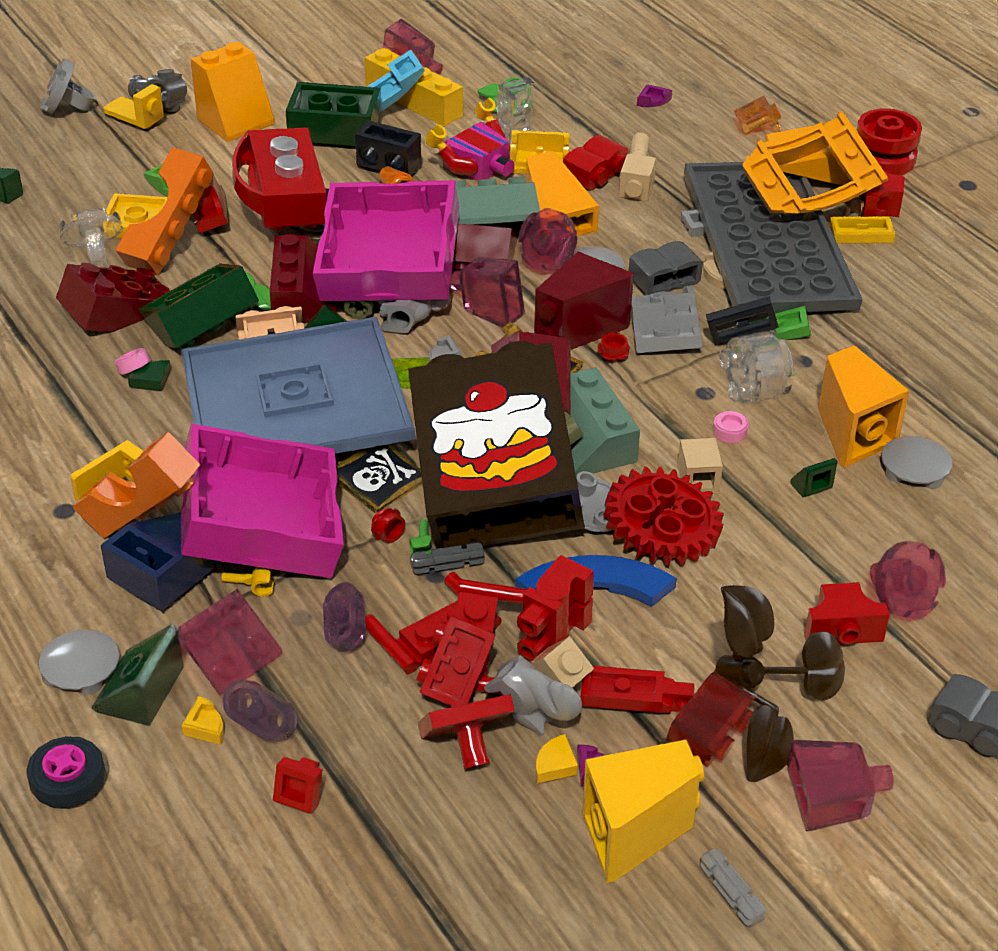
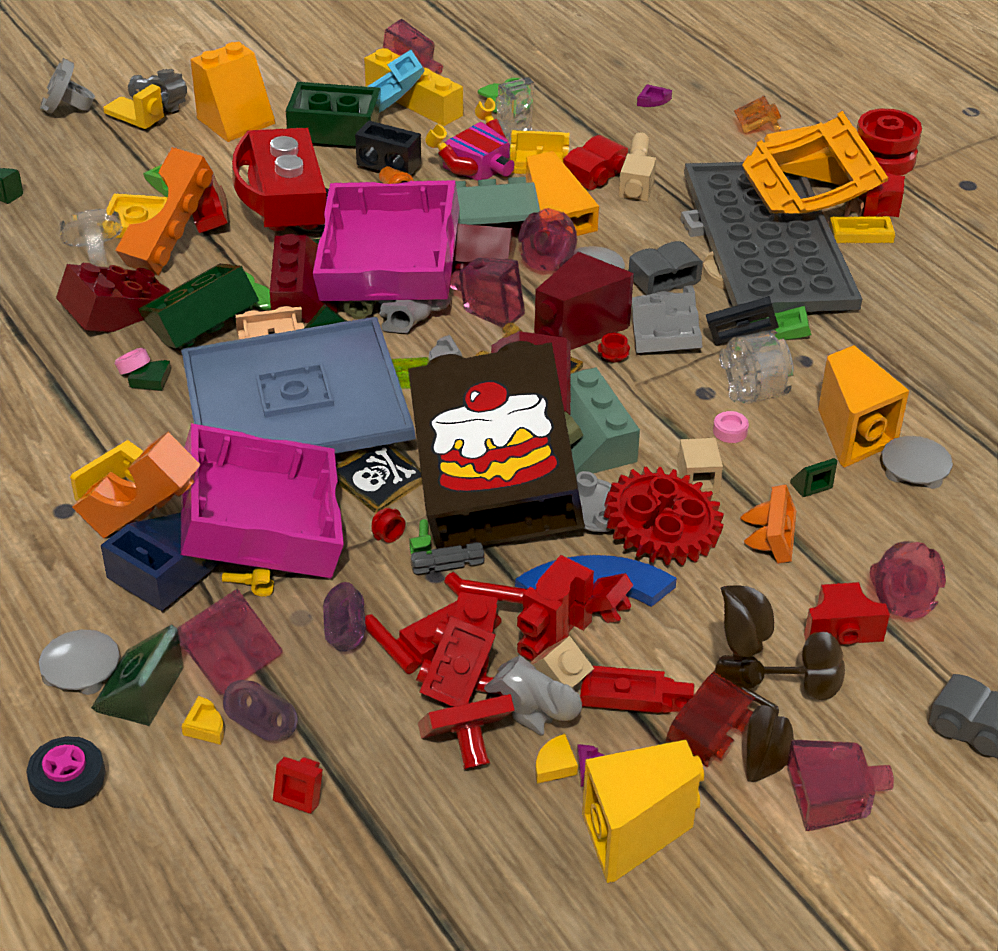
light grey axle [700,848,767,927] -> none
none -> red tile [591,573,633,623]
none -> orange tile [740,485,797,563]

